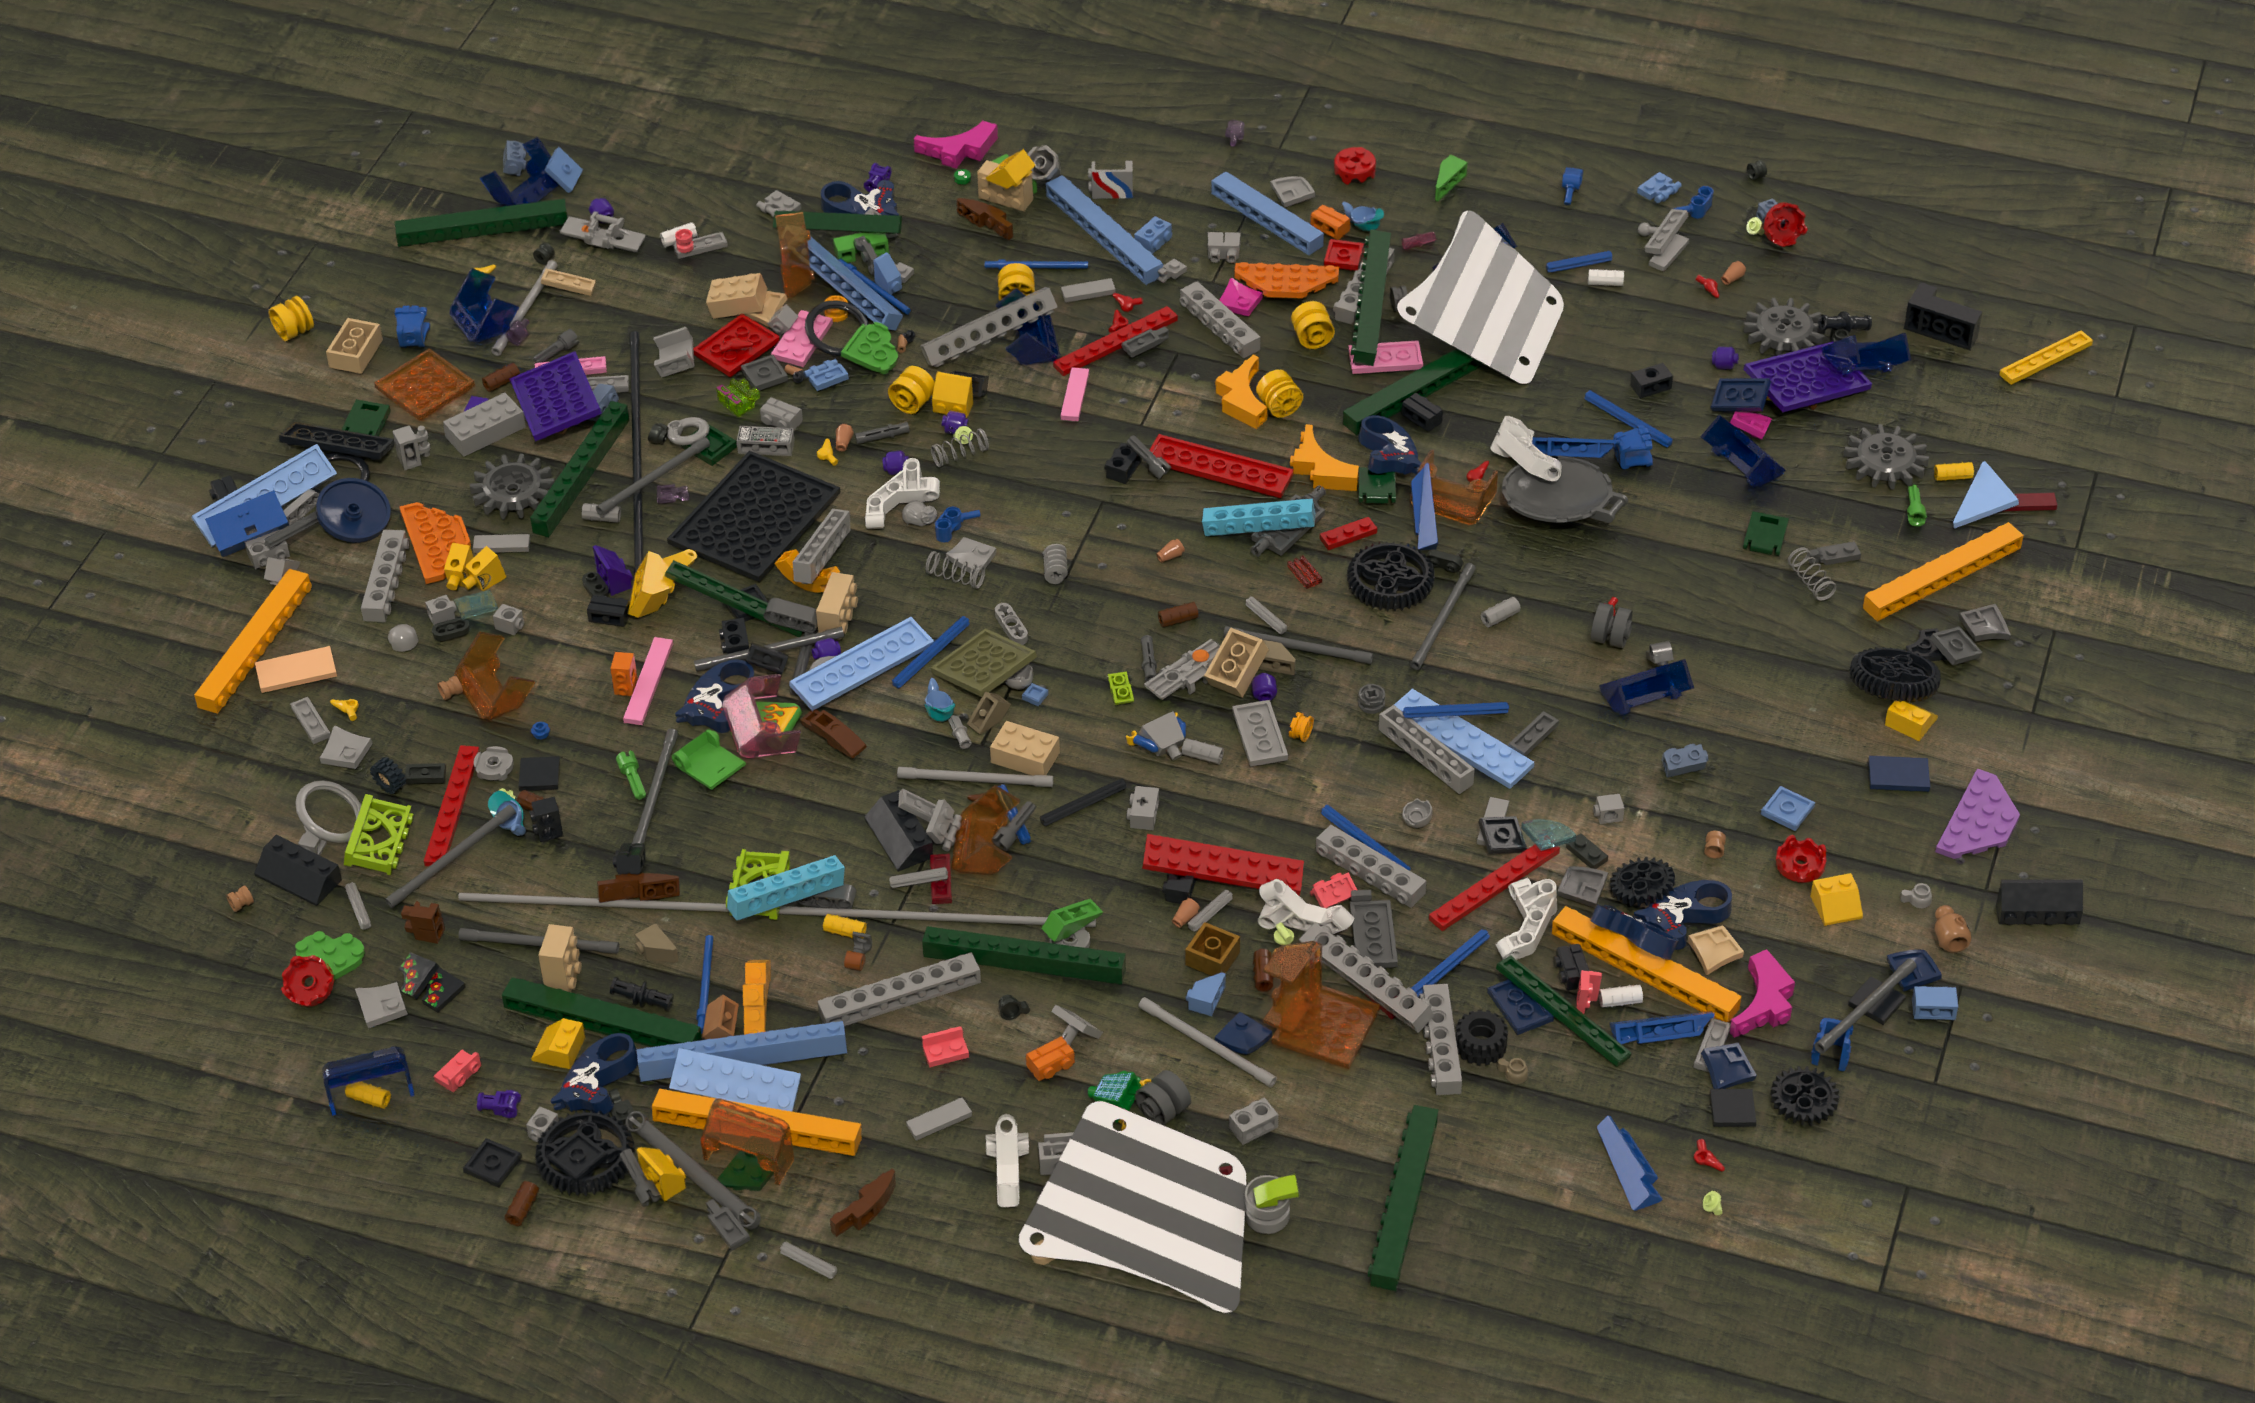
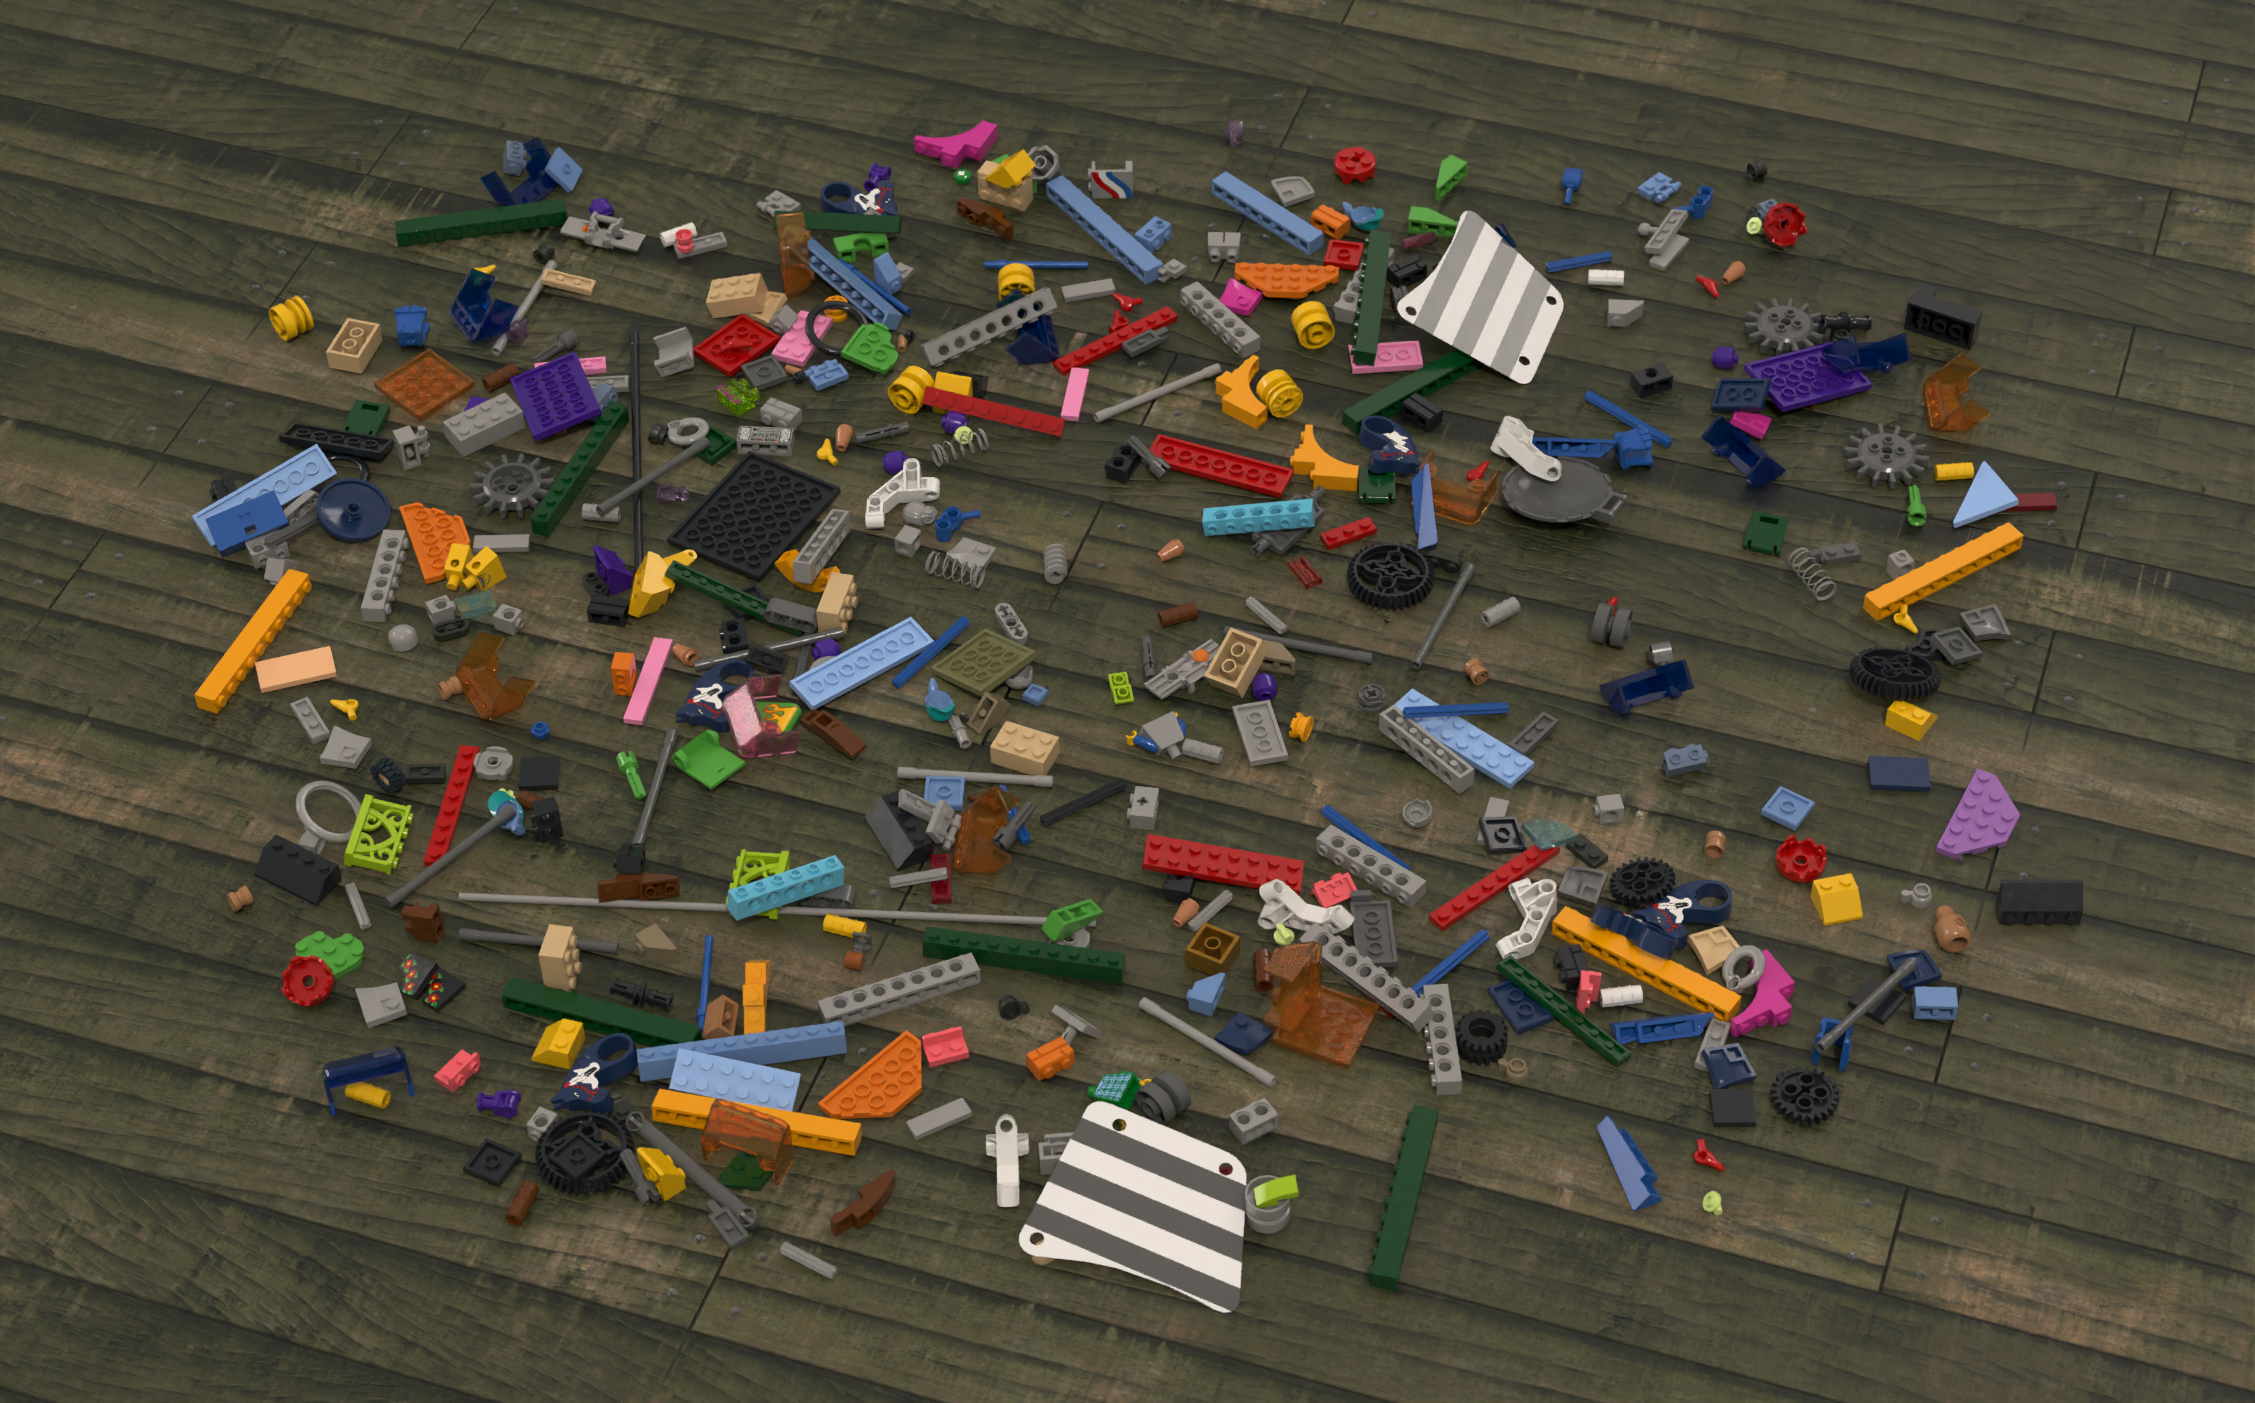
dark grey hinge [854,236,877,277] -> none
yellow plate [1999,331,2093,385] -> none
none -> nougat cone [672,644,699,666]
none -> orange plate [818,1030,922,1119]
none -> light grey brick [895,525,922,557]
none -> red plate [922,386,1066,437]
none -> medium blue plate [924,776,965,811]
none -> light grey piece [1093,363,1221,423]
none -> black brick [1387,255,1427,288]
none -> bright green slope [1408,206,1458,238]
none -> medium nougat wheel [1464,658,1490,685]
none -> light grey slope [1607,299,1644,327]
none -> light grey piece [1722,945,1766,994]
none -> light grey brick [1886,549,1915,580]
none -> yellow animal [1893,605,1918,634]
none -> clear orange windscreen [1923,352,1991,432]

